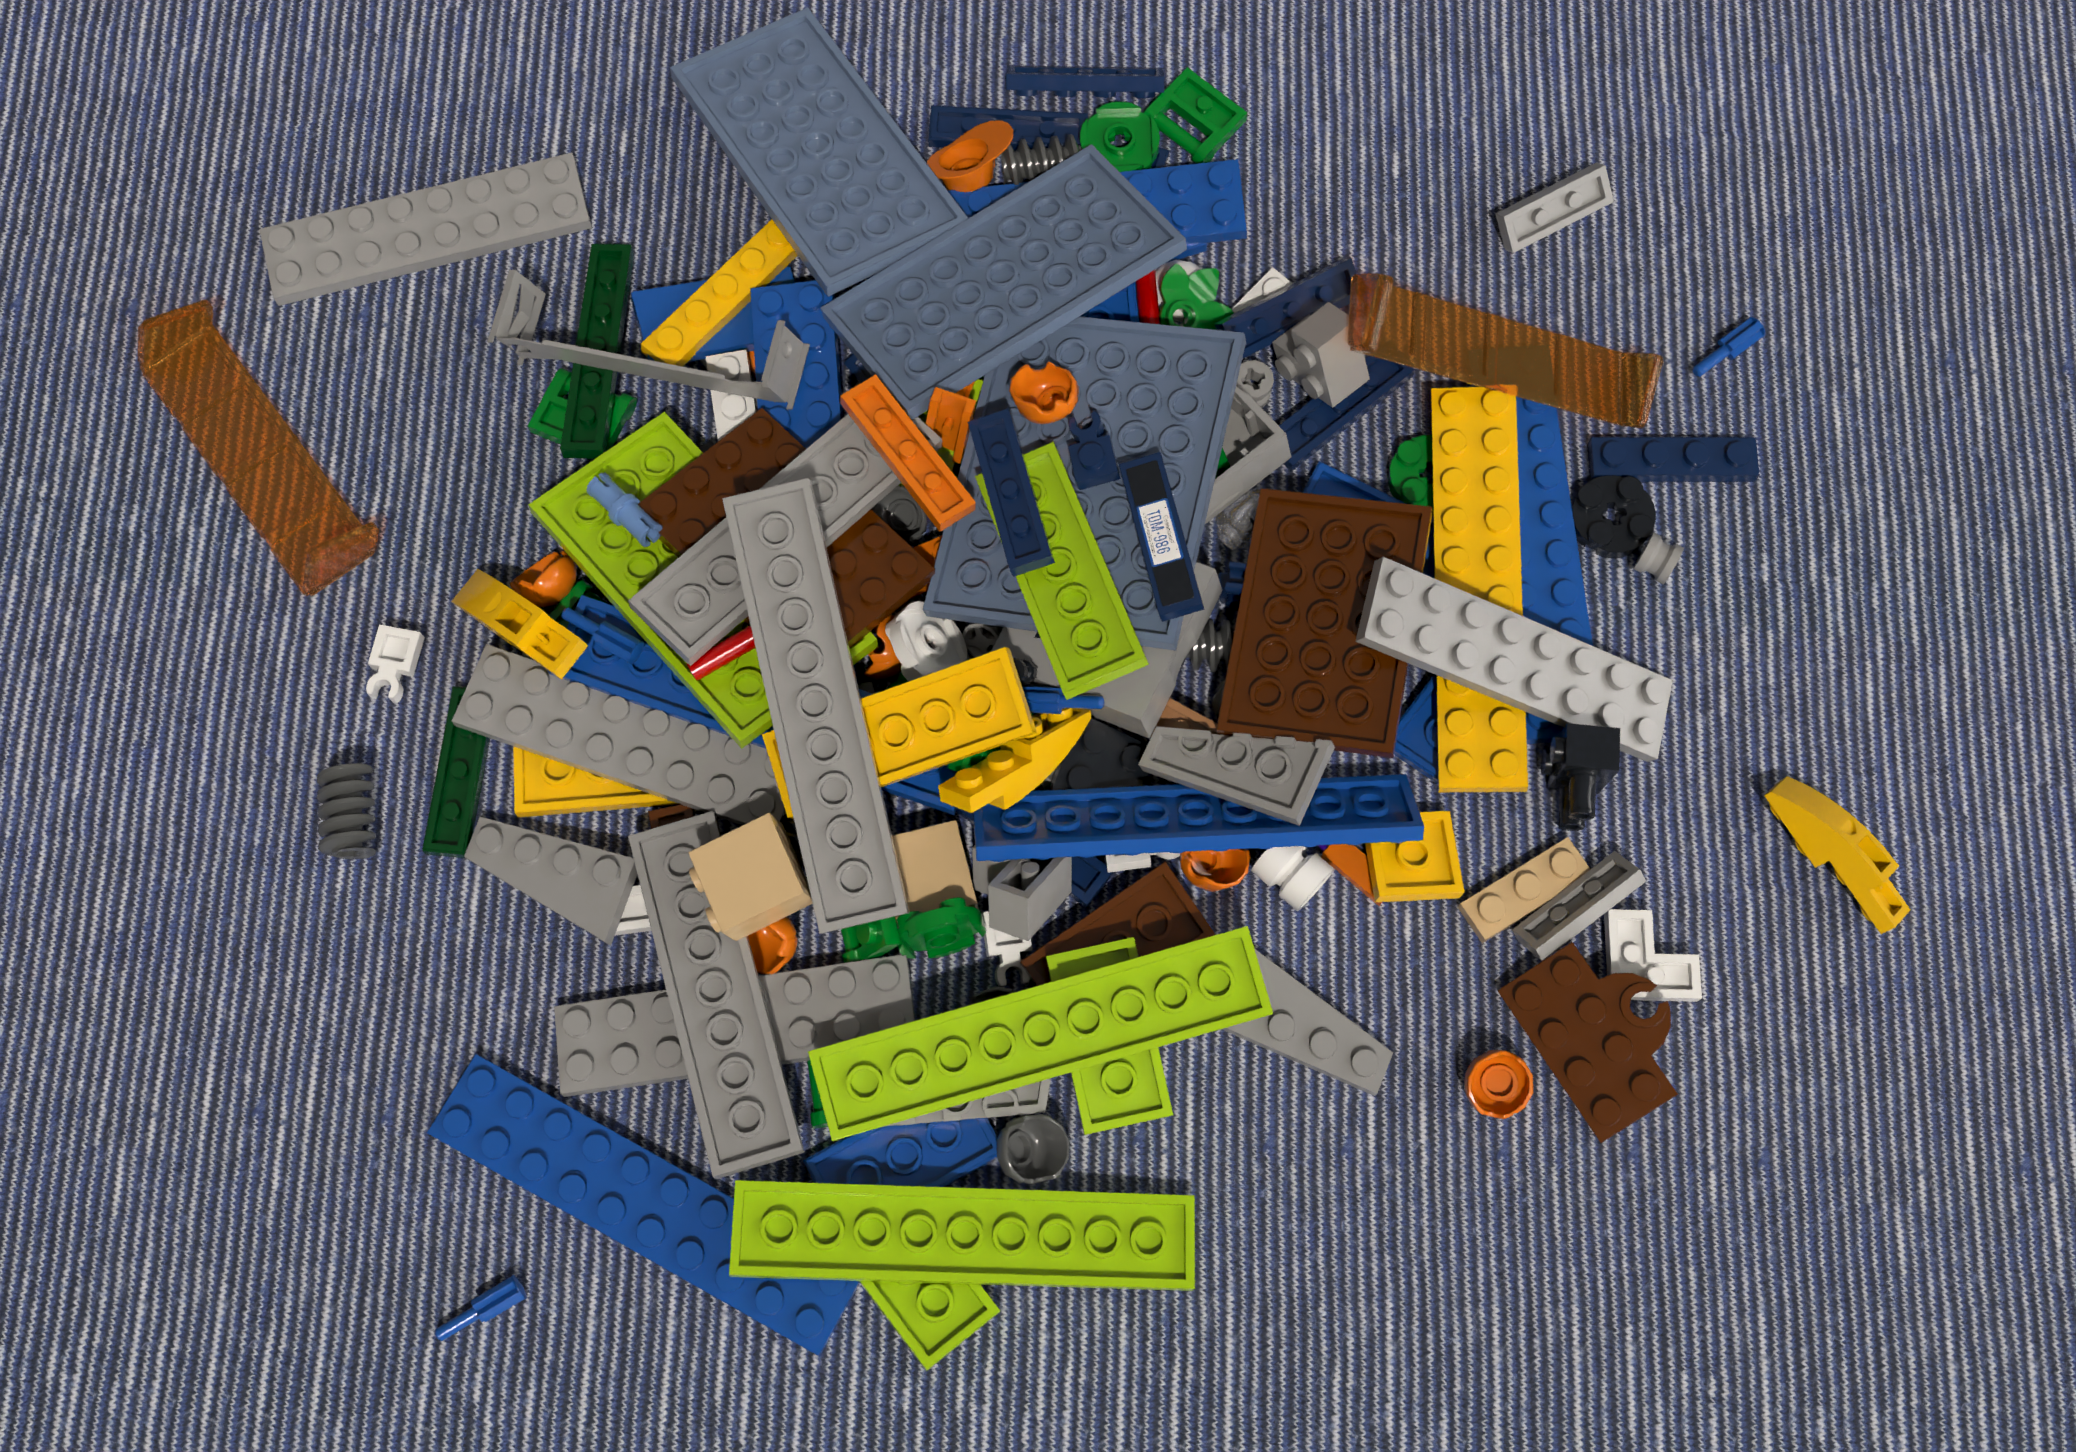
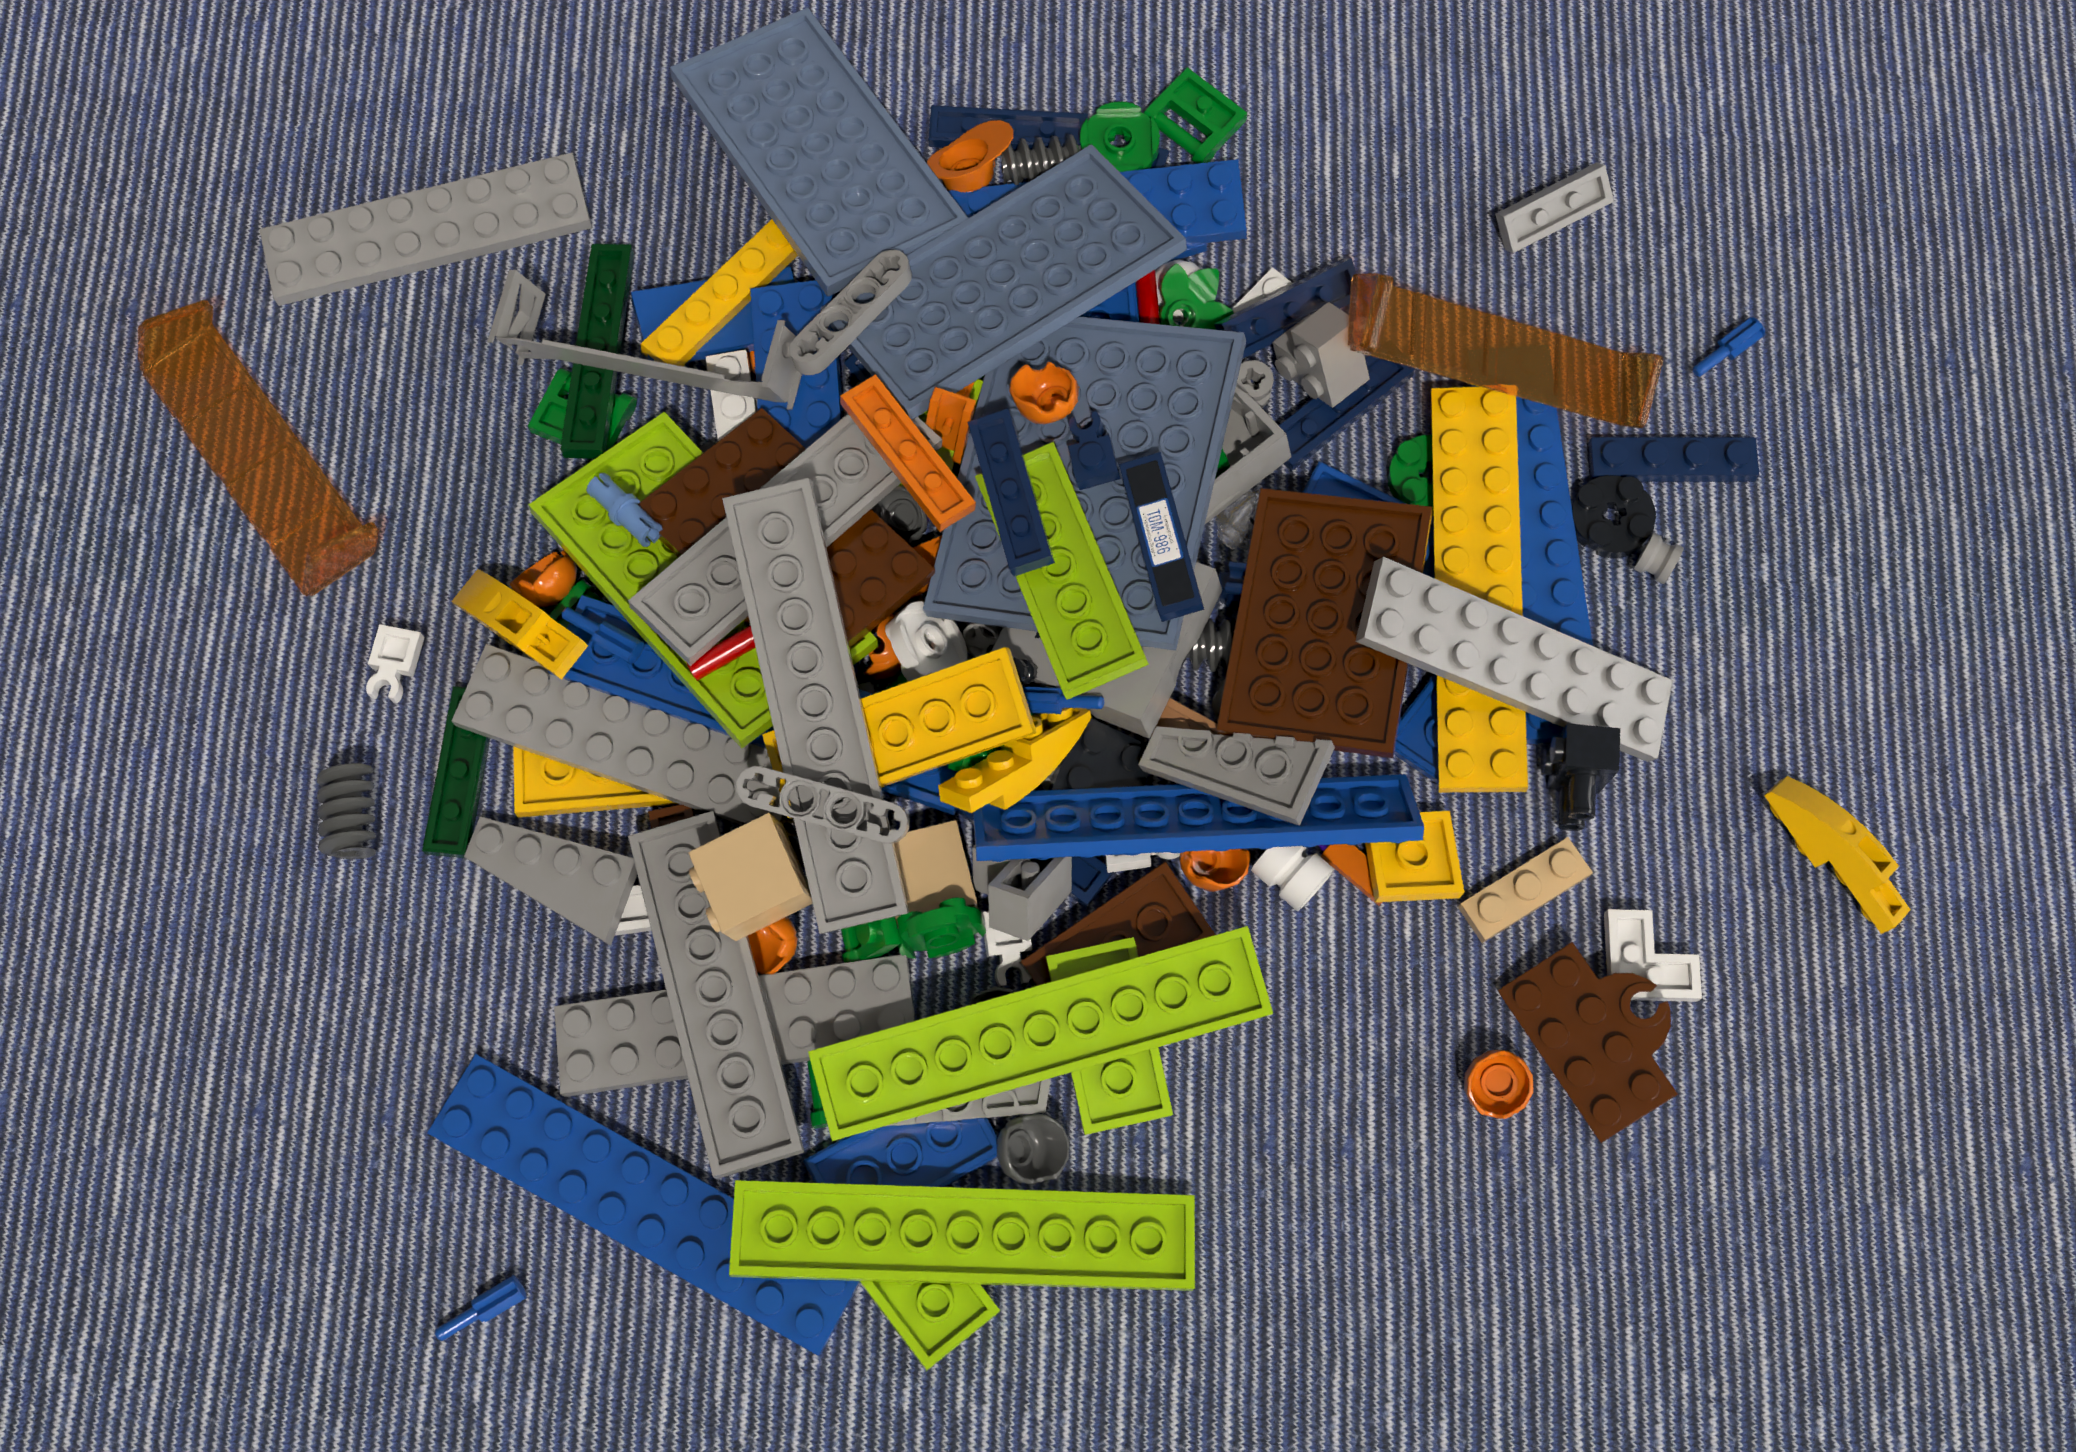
dark blue plate [1006,65,1165,98] -> none
light grey wing [1221,949,1393,1096] -> none
light grey plate [1512,851,1646,961] -> none
none -> light grey beam [736,766,910,844]
none -> light grey beam [789,250,912,375]

